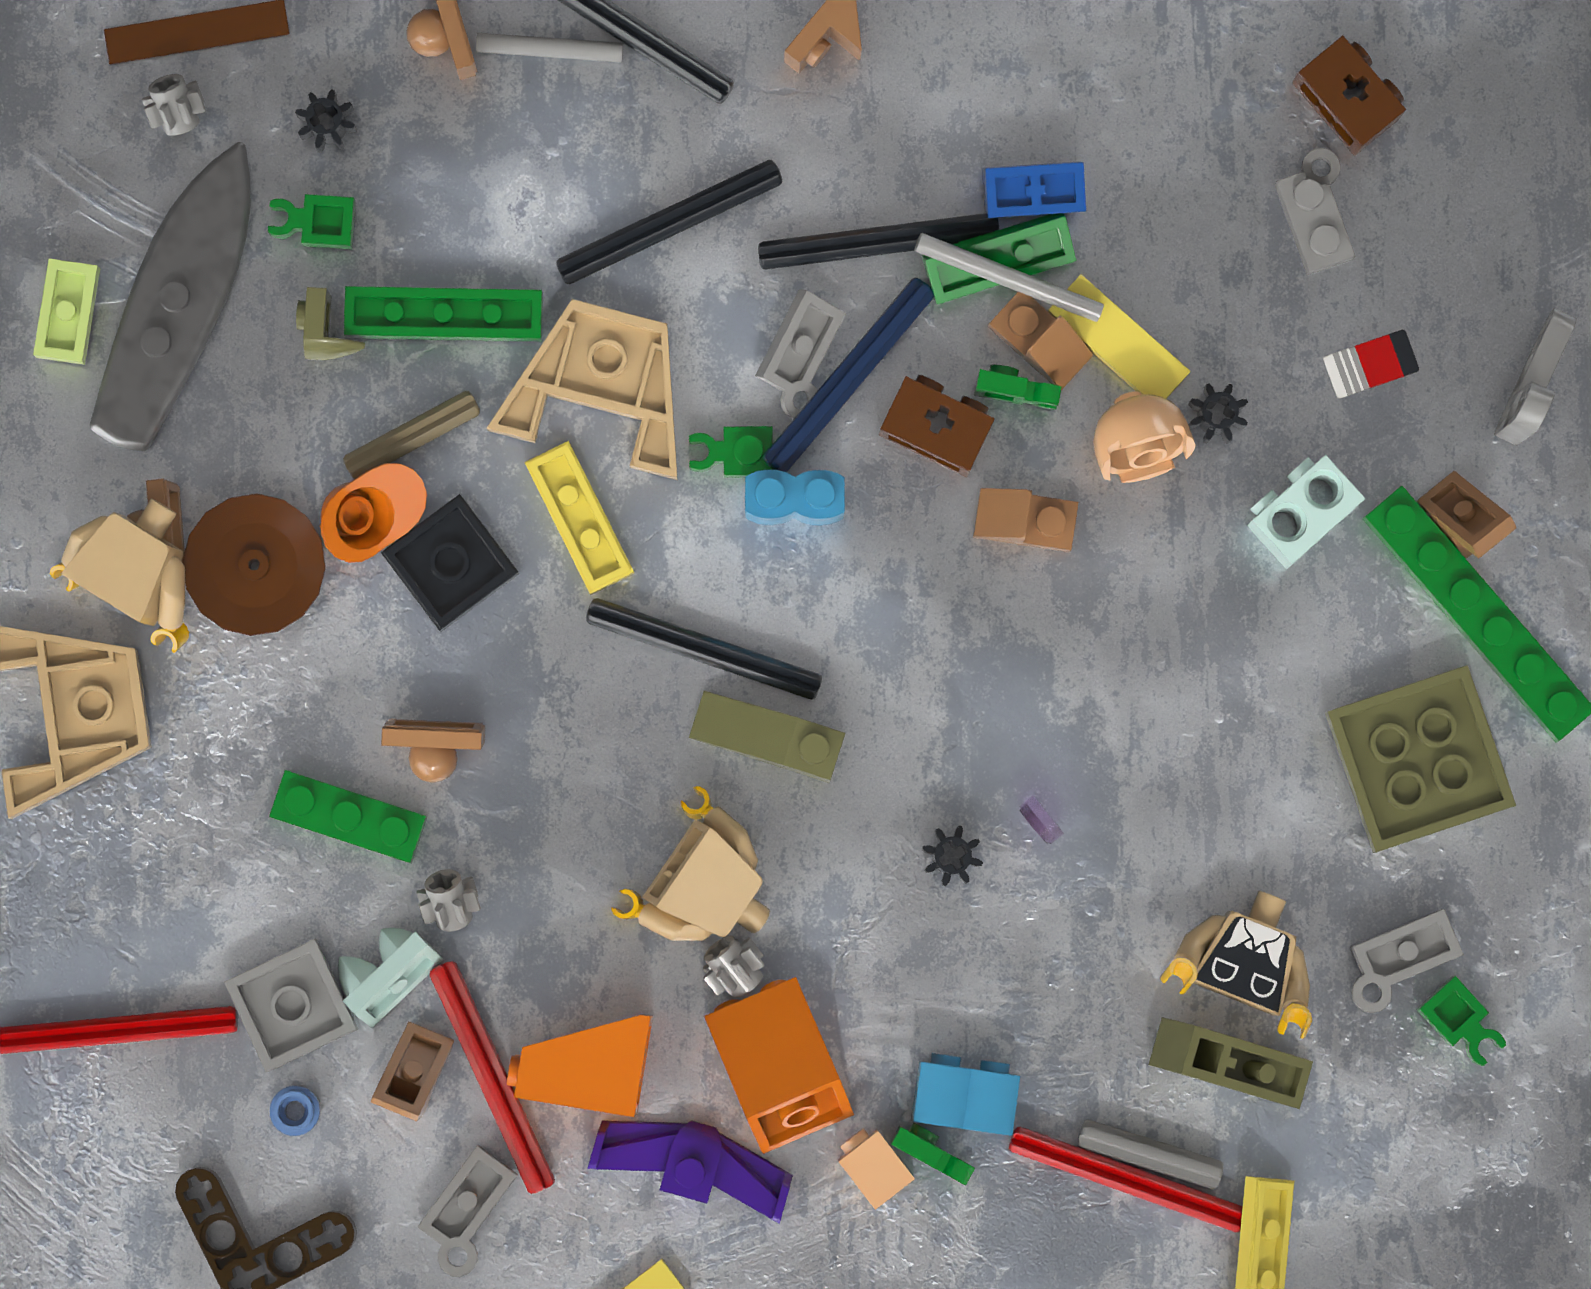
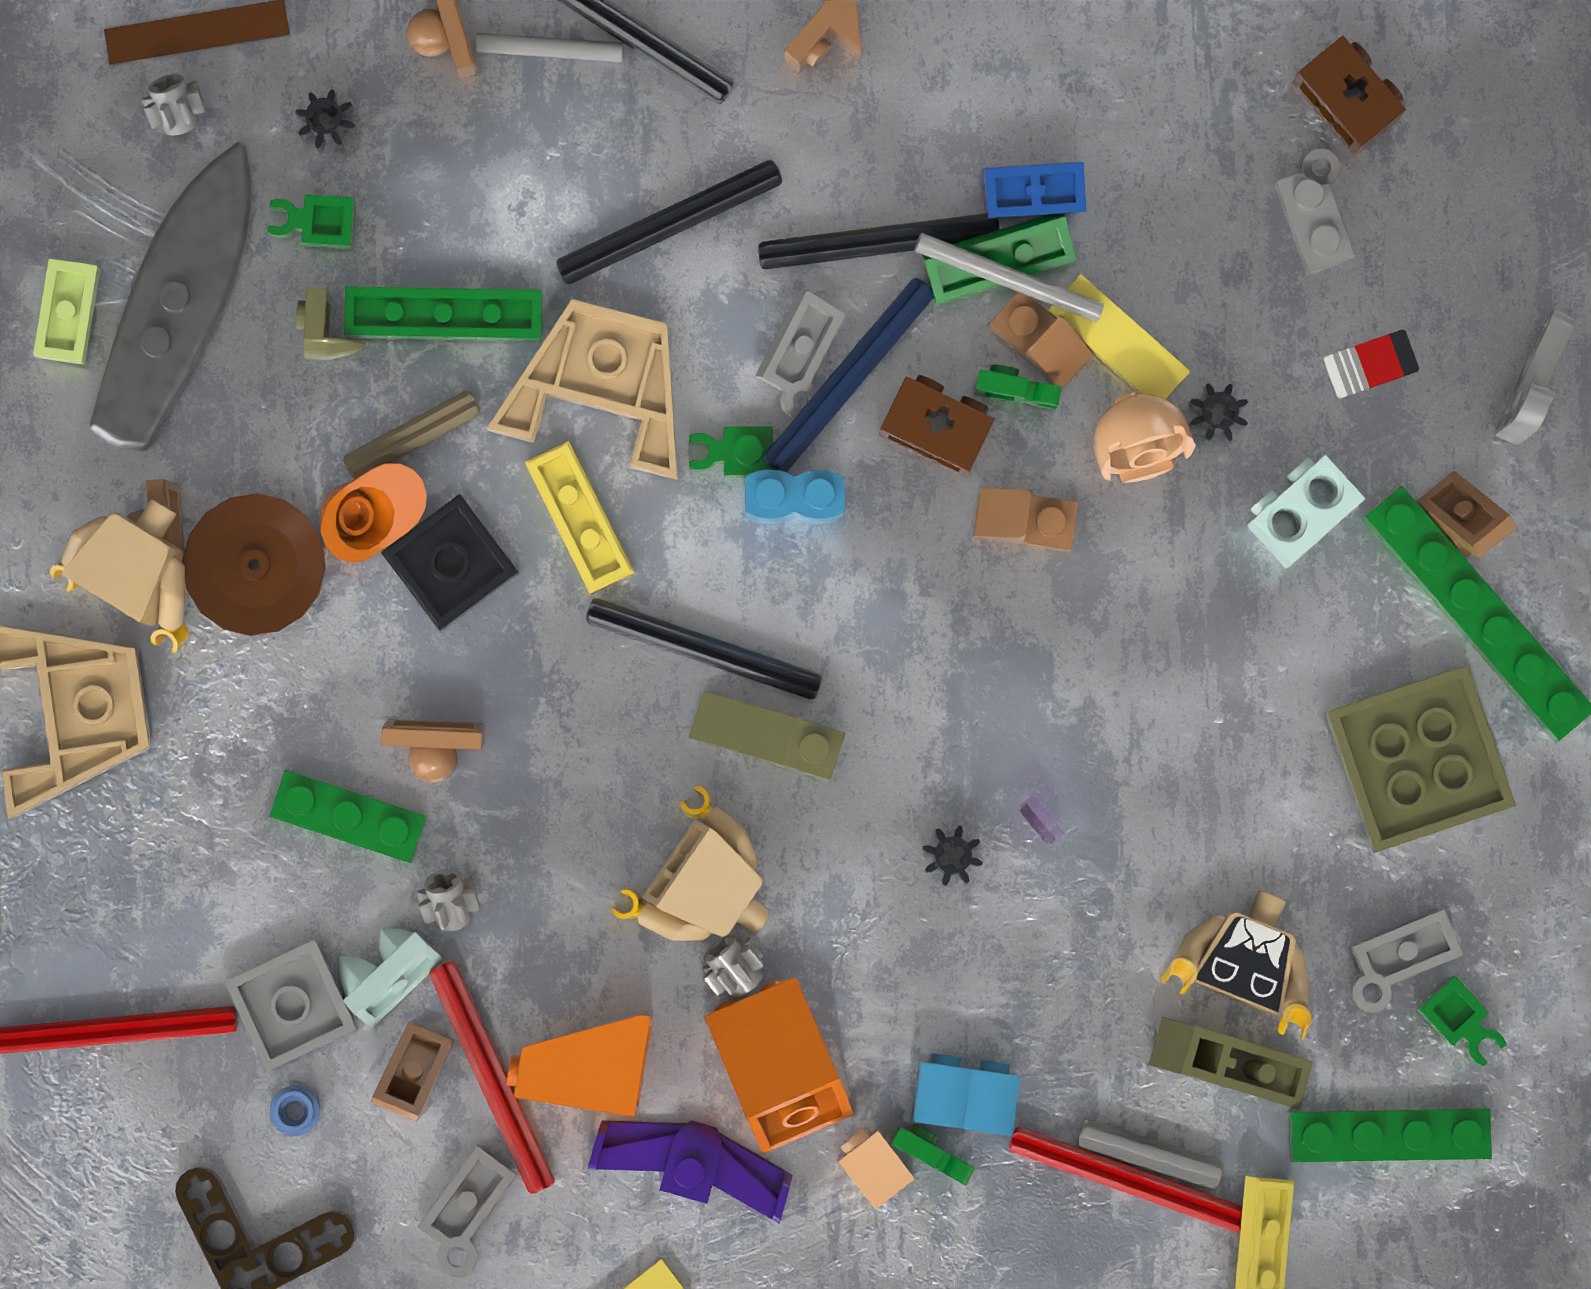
none -> green plate [1289,1108,1492,1162]

